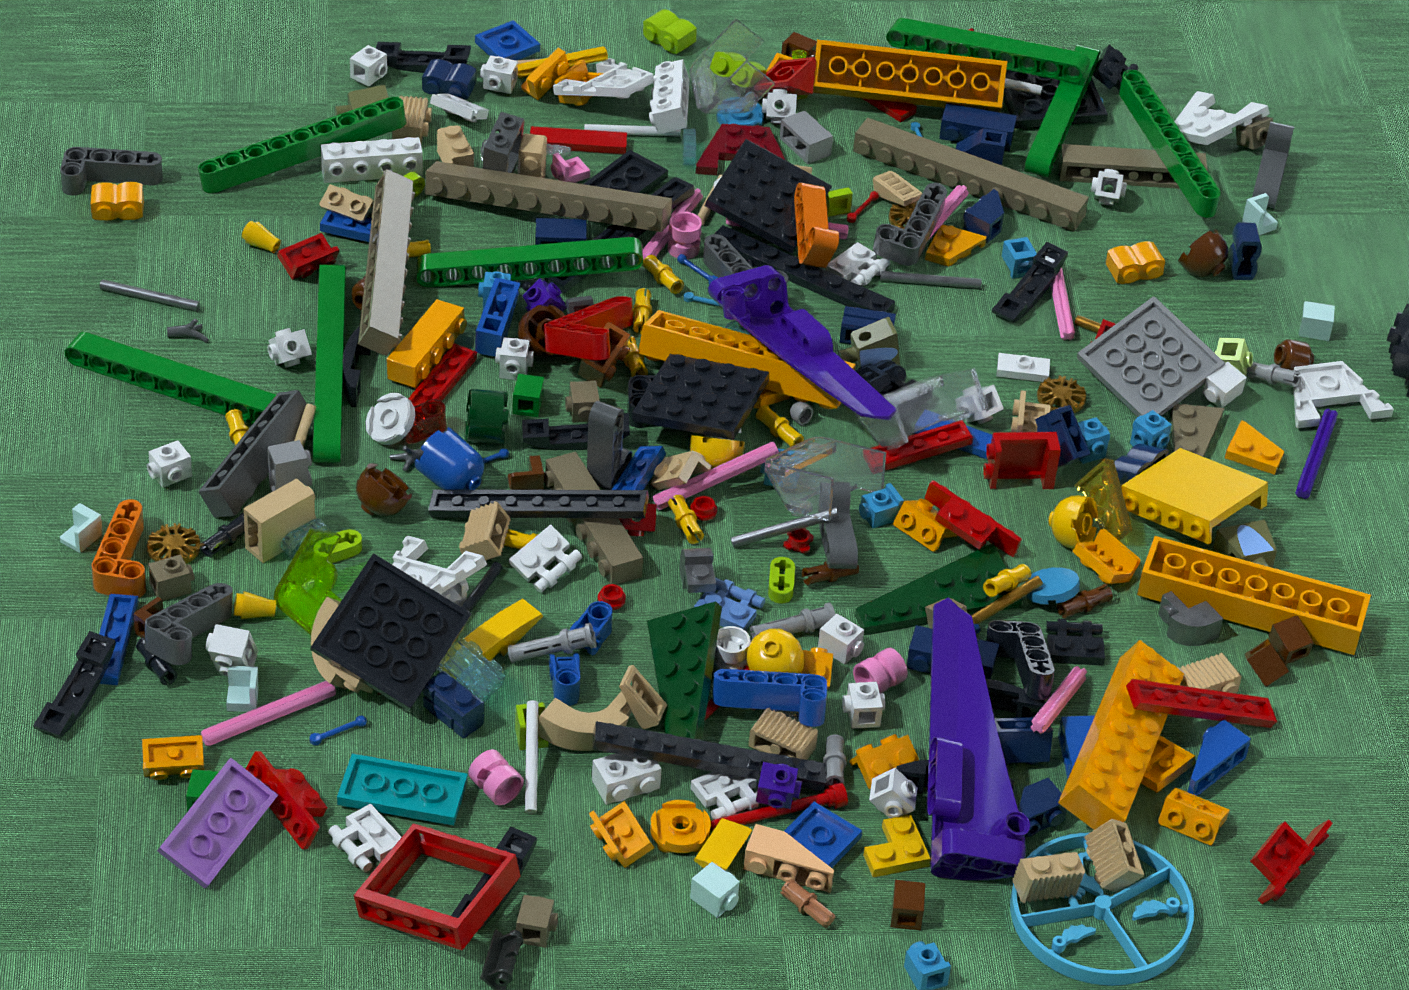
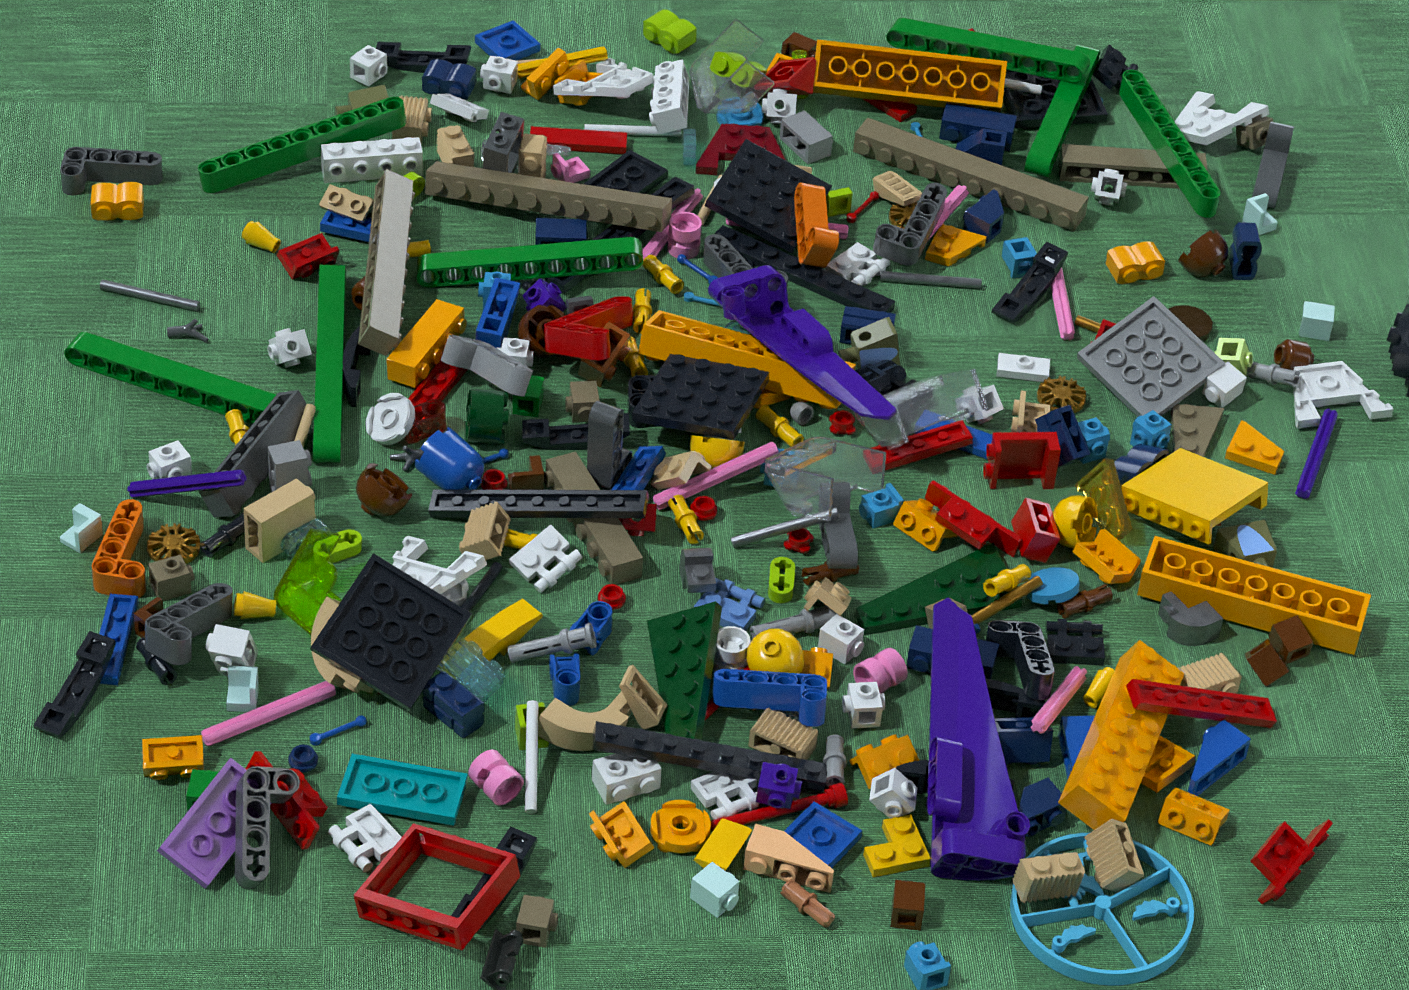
none -> dark purple axle [127,469,247,498]
none -> dark grey beam [235,766,300,890]
none -> dark blue plate [288,744,318,772]
none -> light grey beam [441,335,533,396]
none -> red plate [481,469,507,490]
none -> tan bracket [803,577,852,616]
none -> red plate [829,410,856,434]
none -> red brick [1011,498,1060,563]
none -> yellow cone [1083,667,1114,708]
none -> dark brown tile [1168,305,1213,342]

